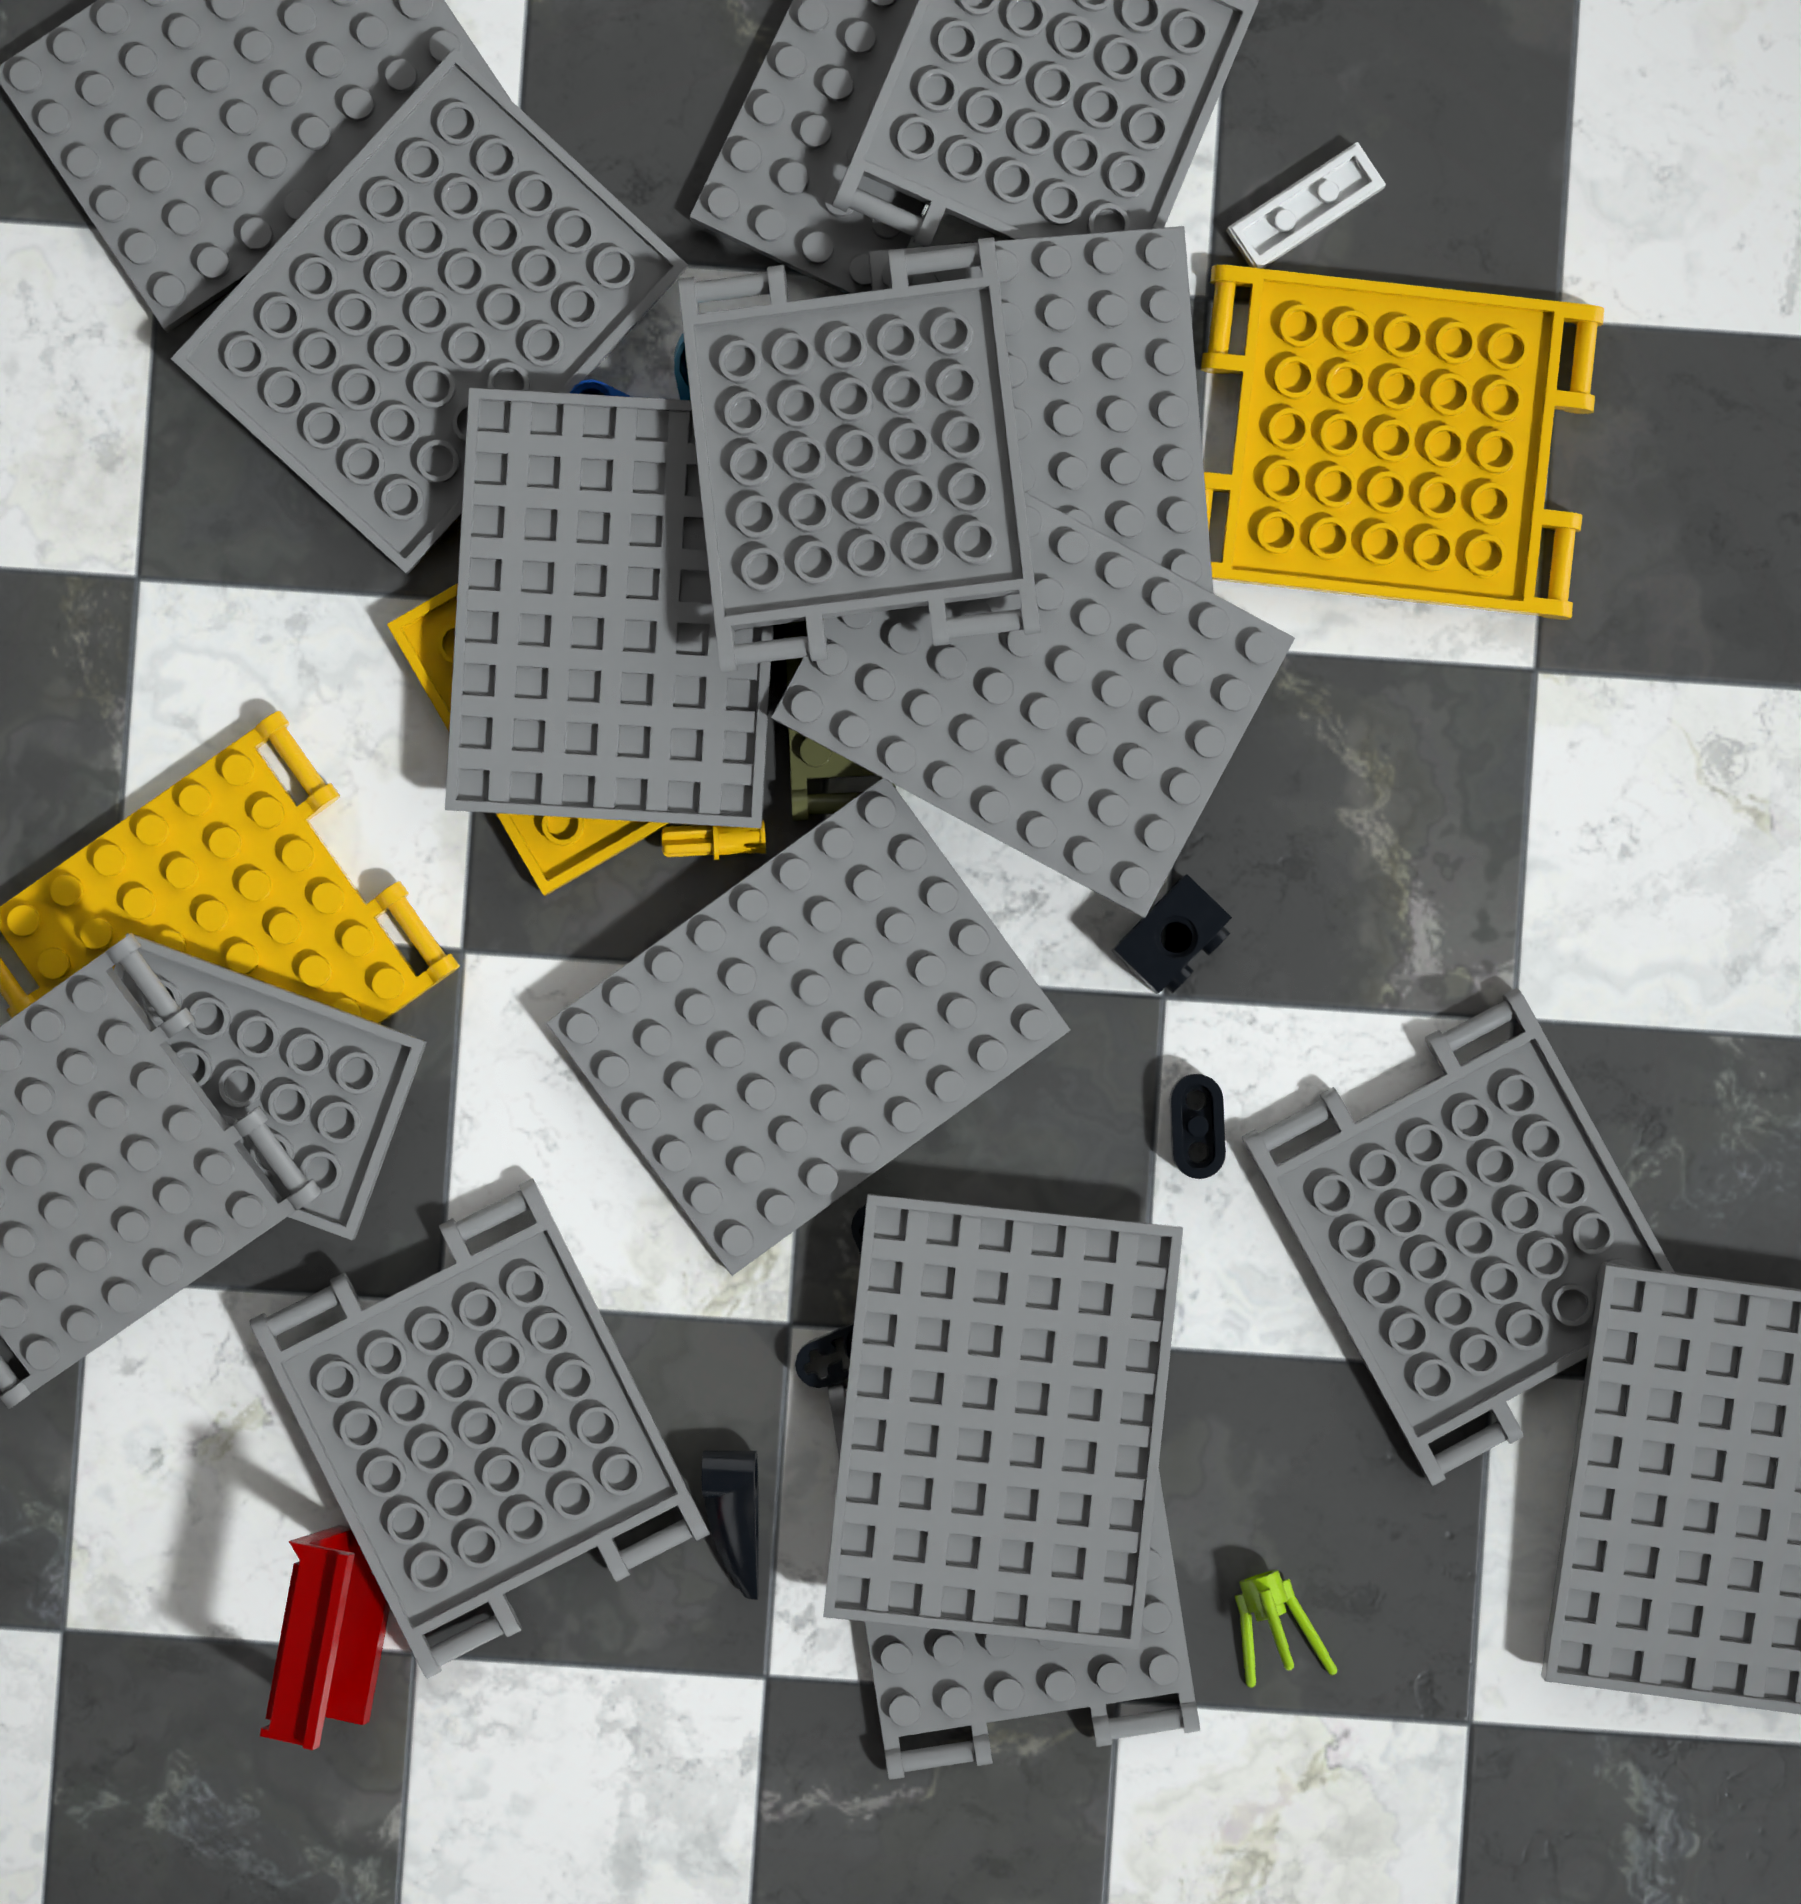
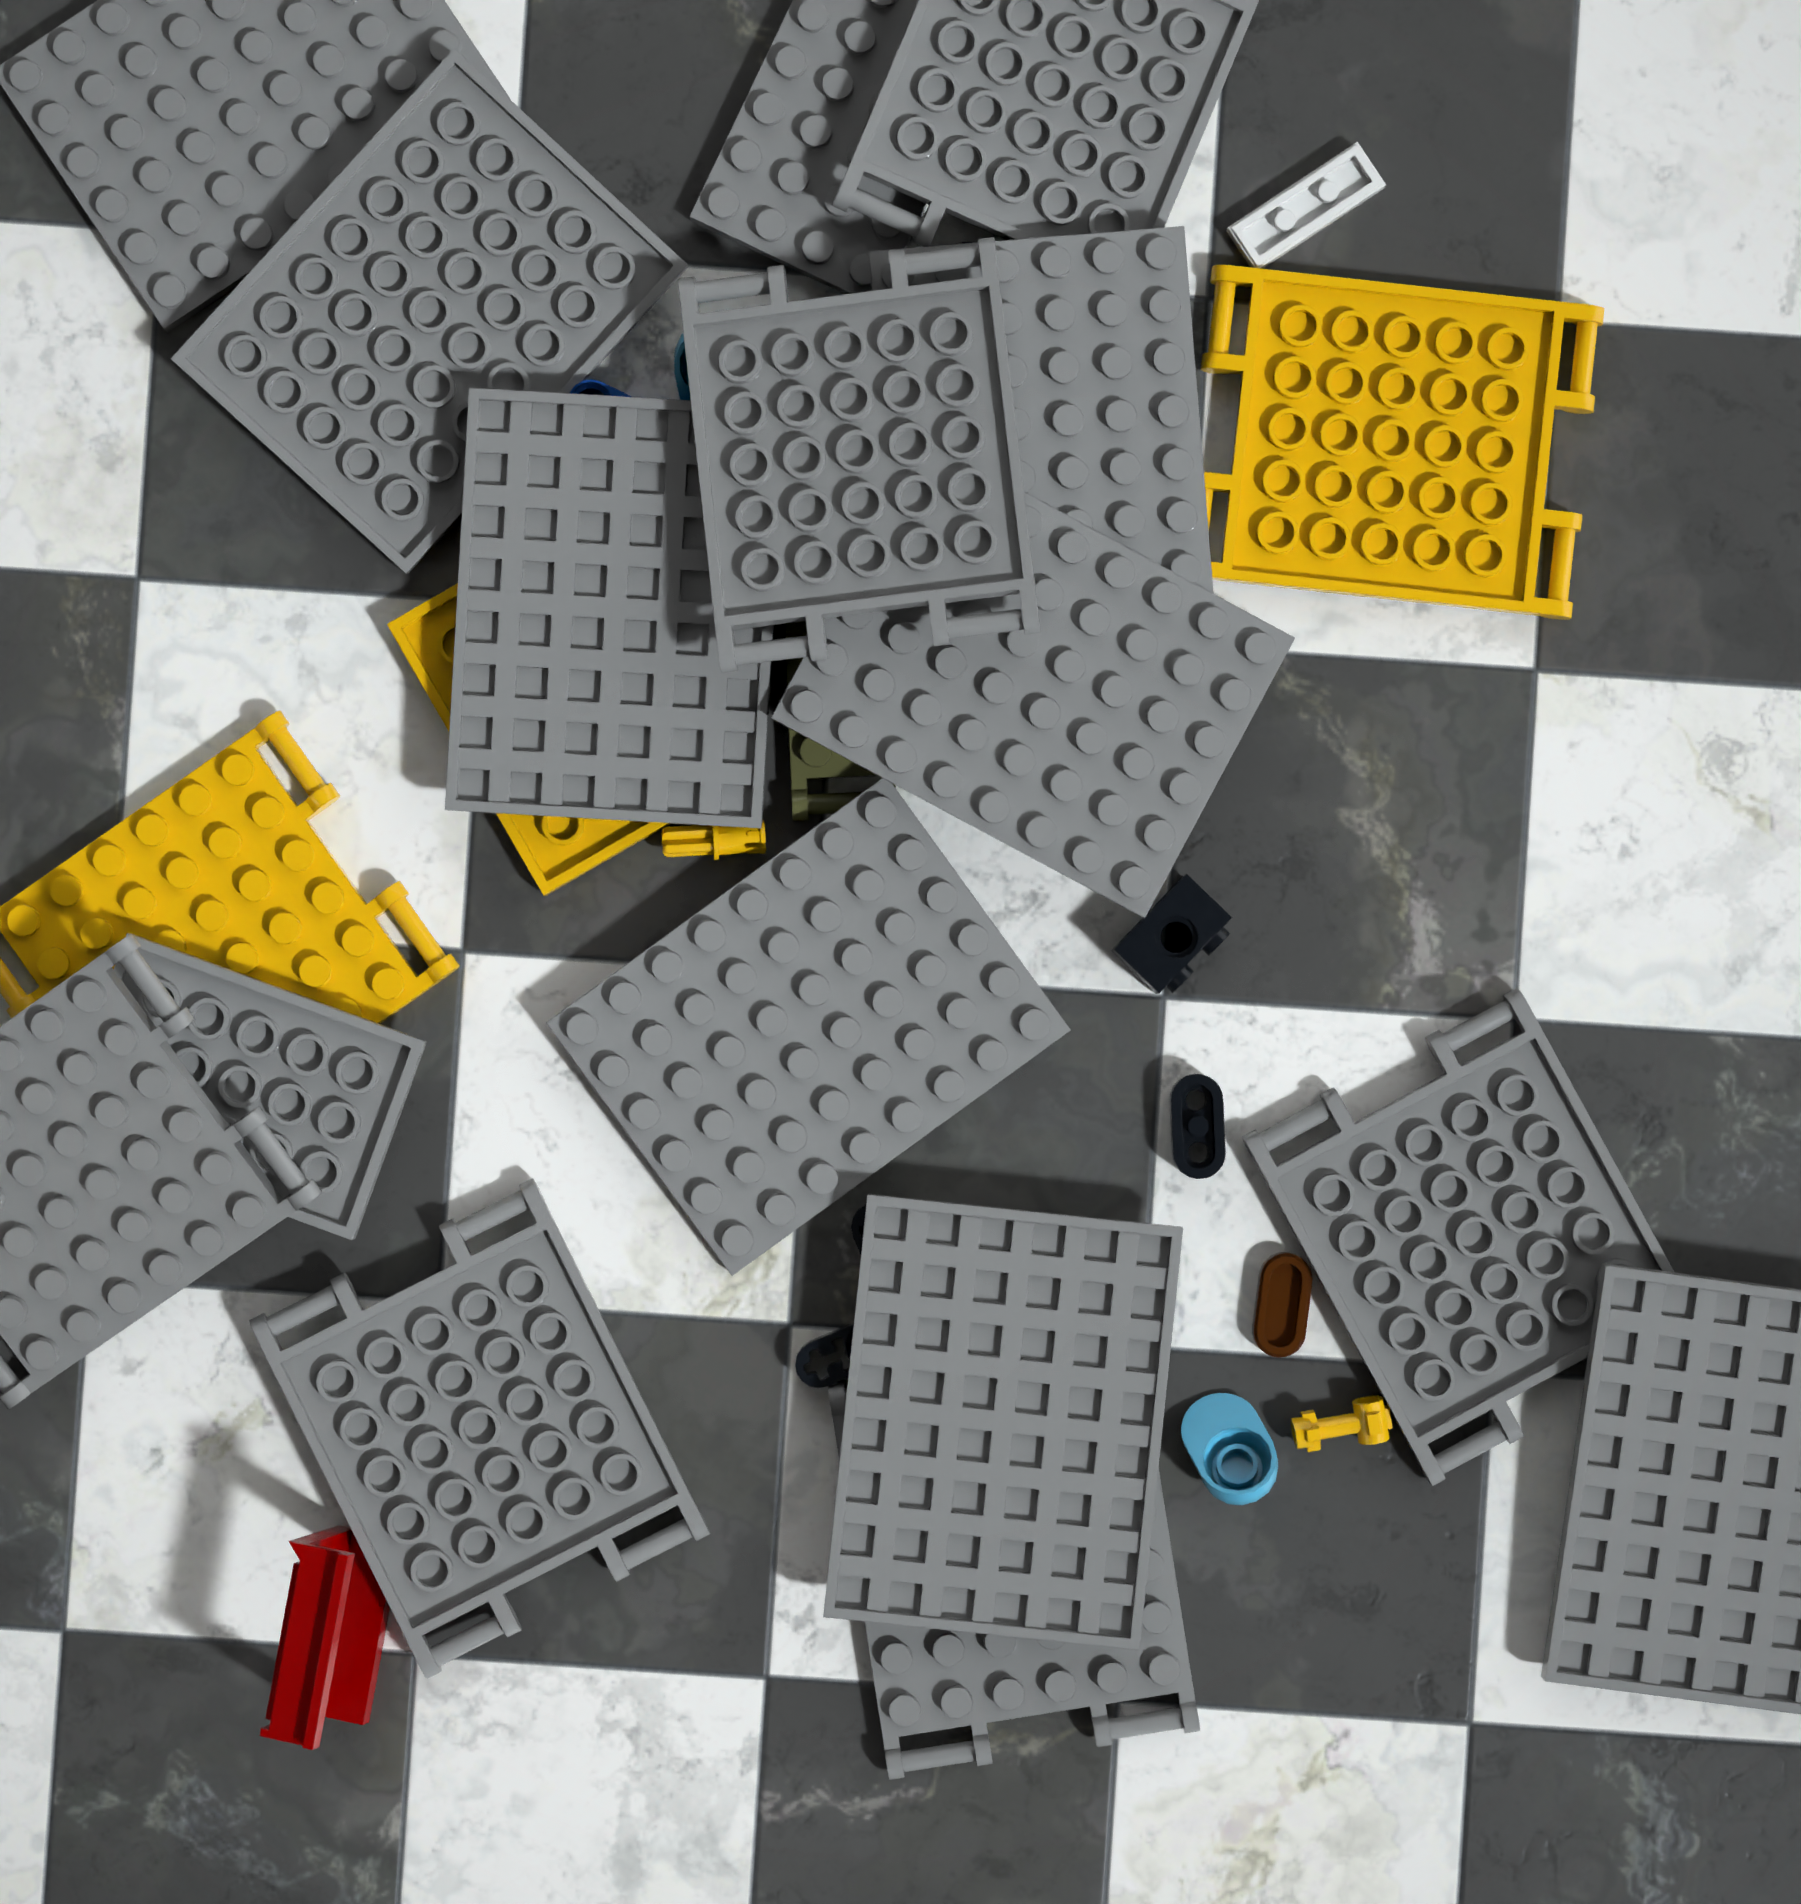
black piece [702,1451,759,1600] -> none
lime plant [1234,1570,1337,1688] -> none
none -> medium azure cap [1181,1393,1278,1505]
none -> reddish brown tile [1252,1252,1313,1358]
none -> yellow bar [1290,1396,1393,1452]

